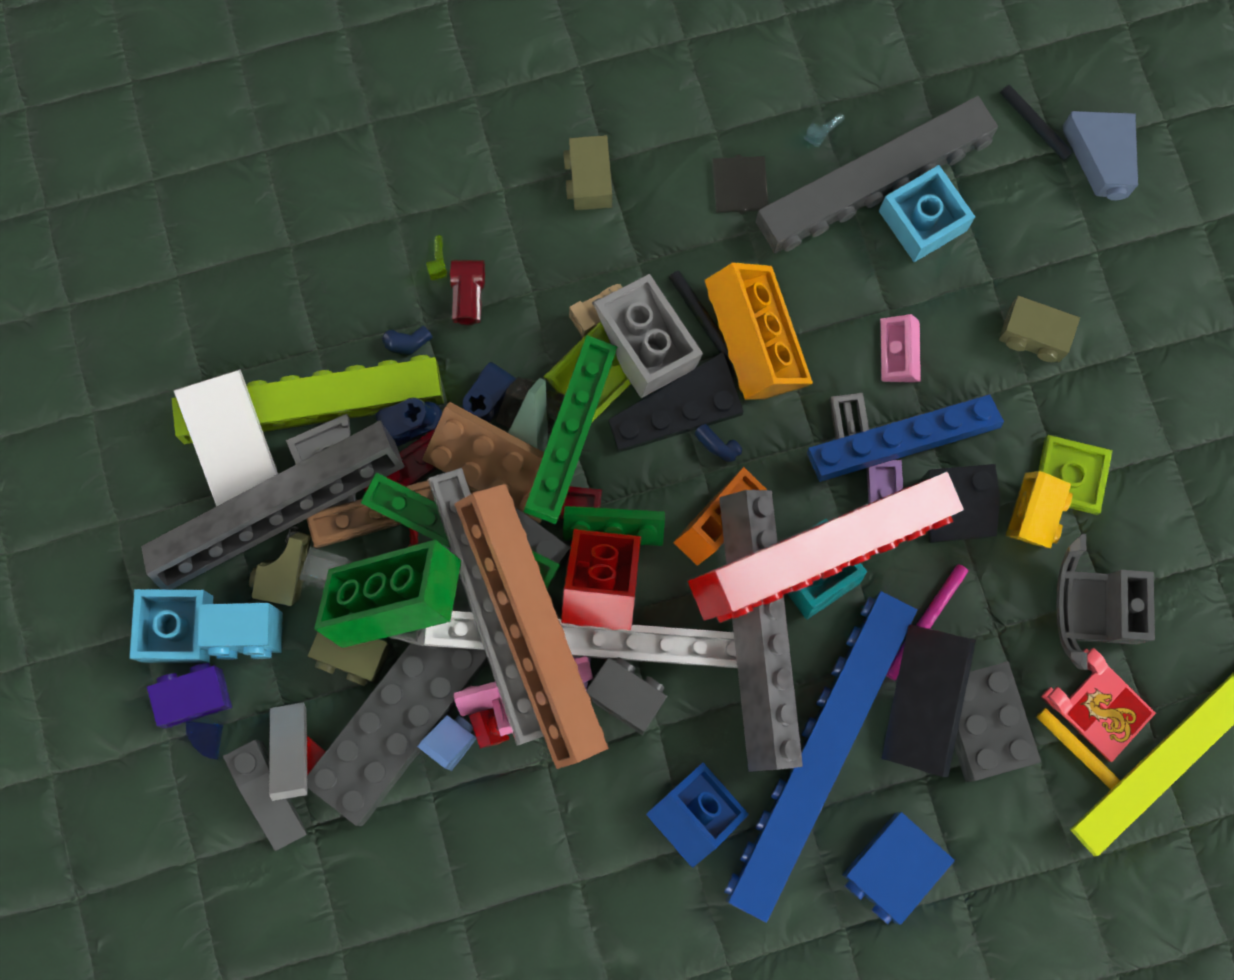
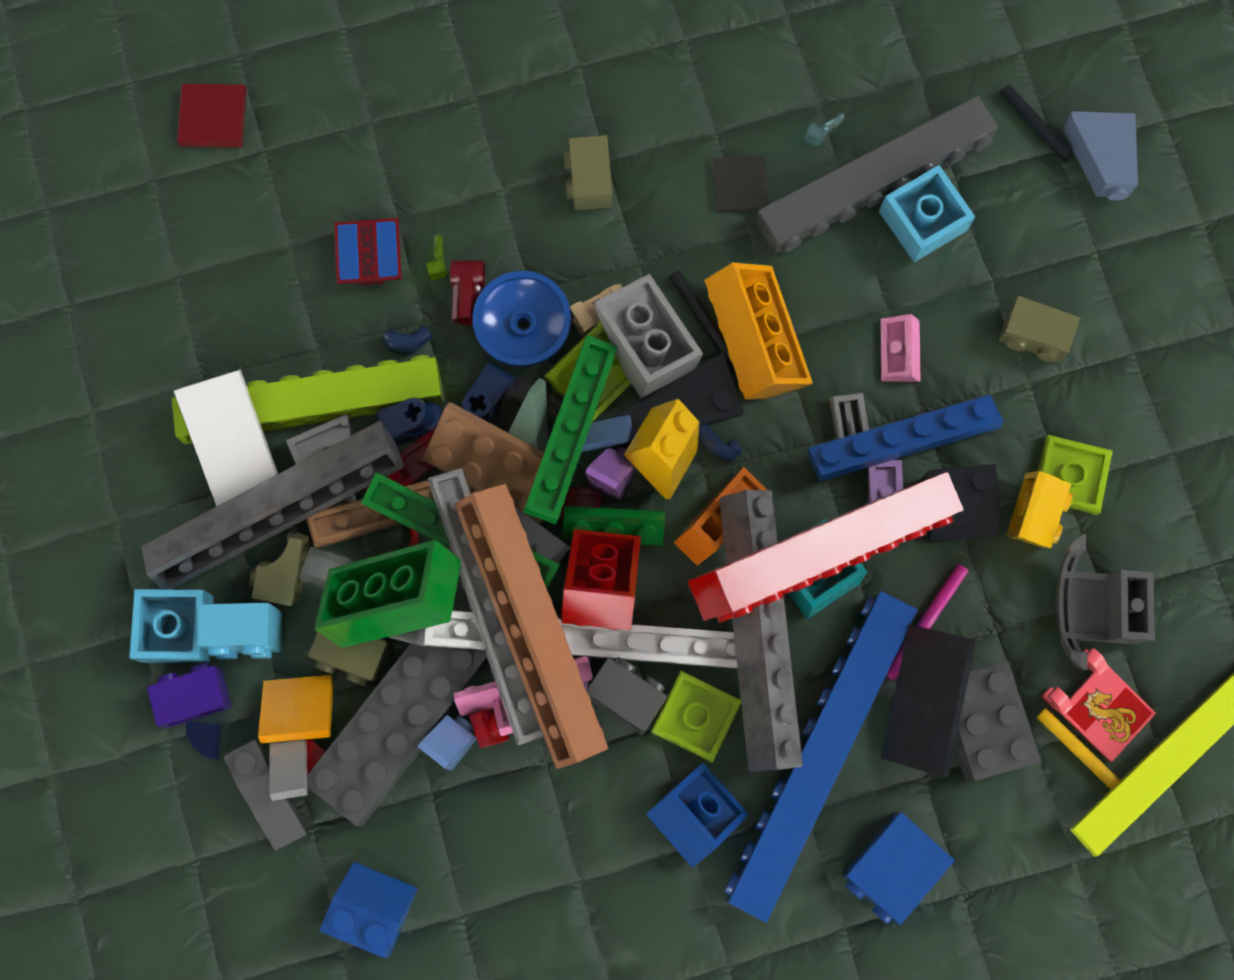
none -> dark red tile [177,83,247,148]
none -> light orange tile [258,675,334,744]
none -> blue slope [319,862,418,958]
none -> piece [334,218,402,285]
none -> blue dish [473,271,571,367]
none -> medium blue slope [581,415,635,452]
none -> medium lavender slope [585,446,637,501]
none -> yellow slope [624,399,699,500]
none -> lime tile [651,671,741,763]

